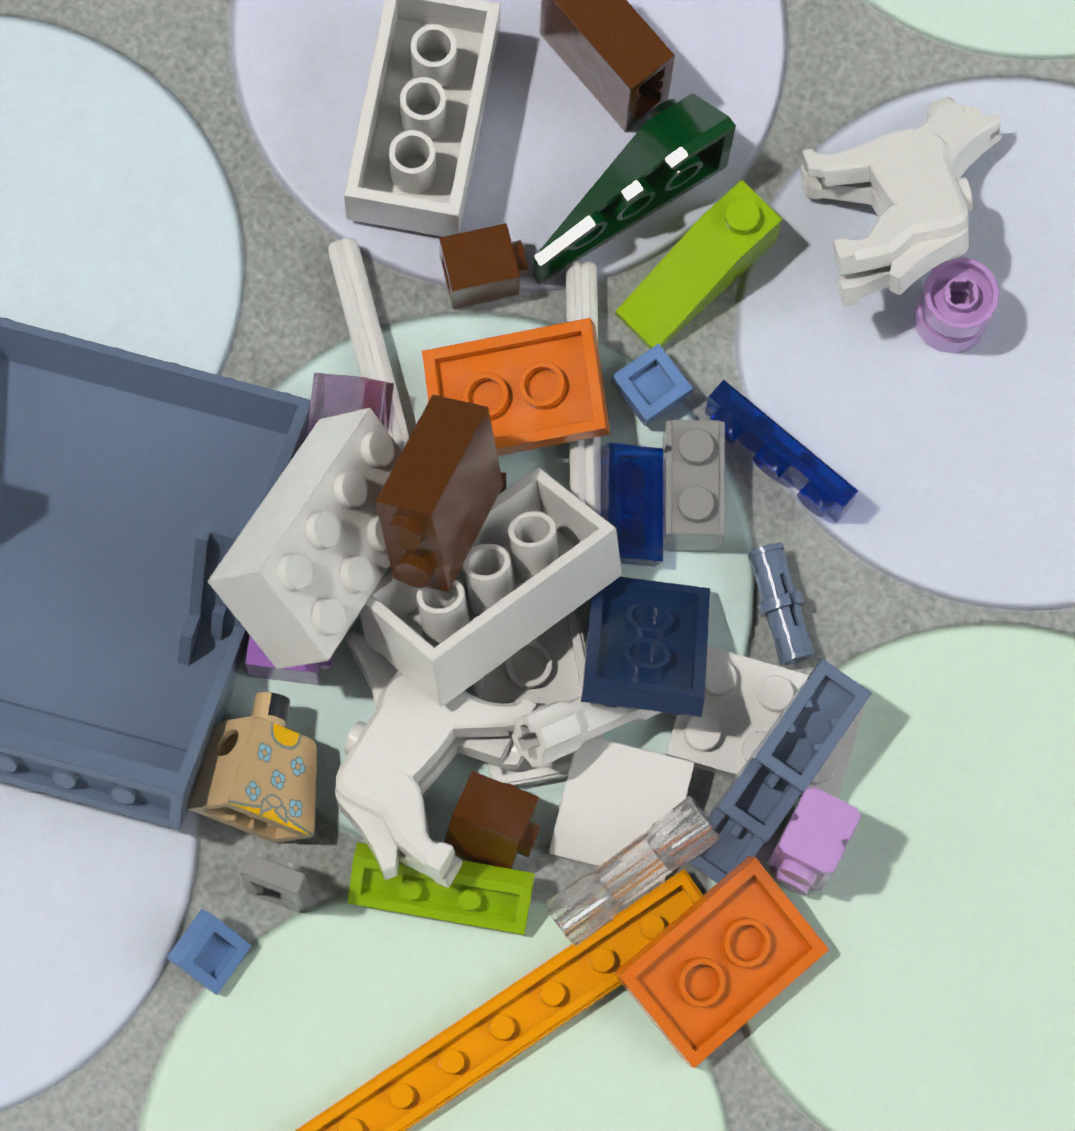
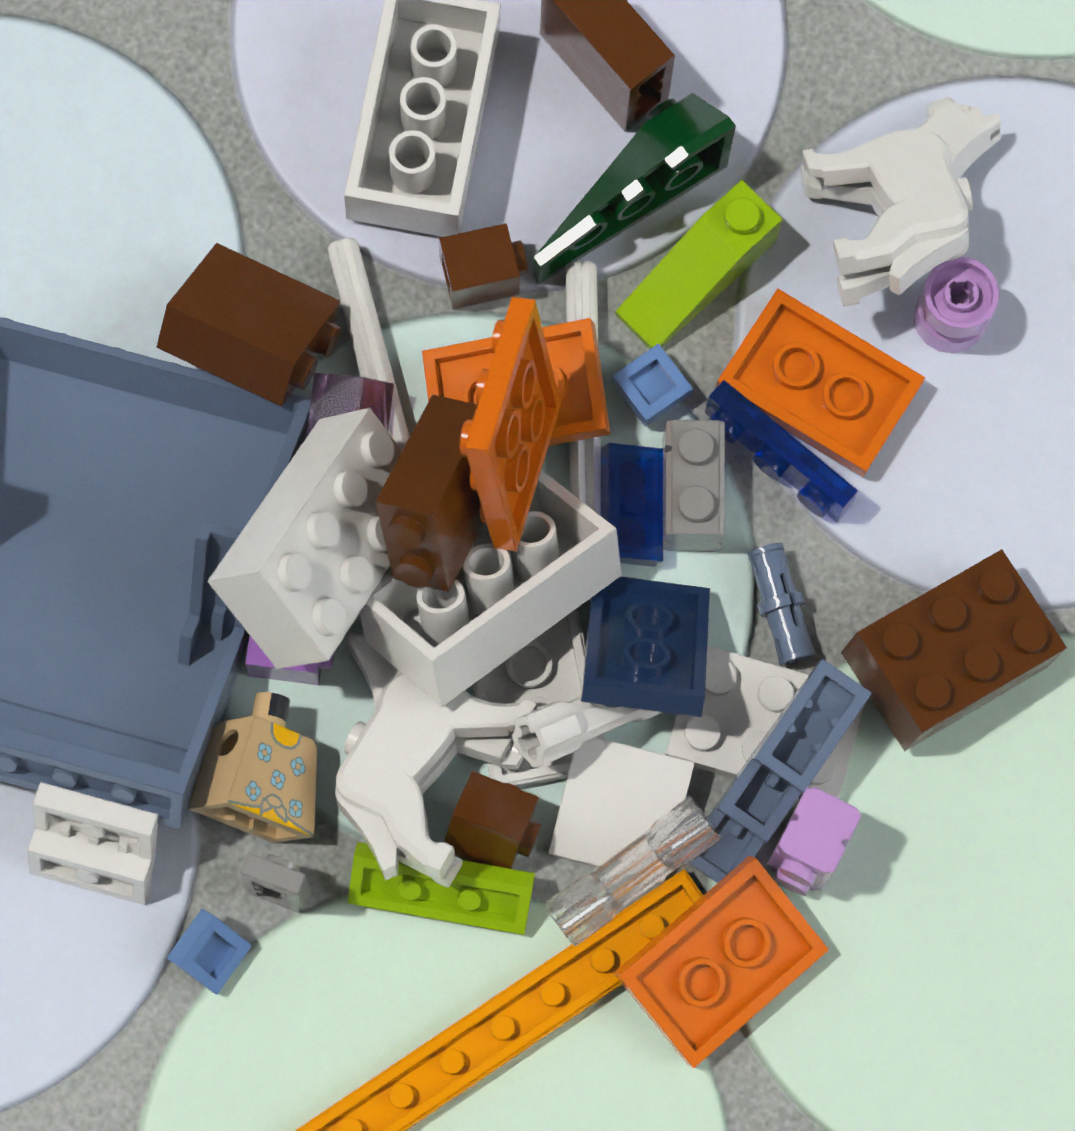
none -> white slope [27,782,158,905]
none -> reddish brown brick [156,243,341,407]
none -> orange plate [460,297,561,551]
none -> orange plate [716,288,926,477]
none -> reddish brown brick [841,549,1067,752]

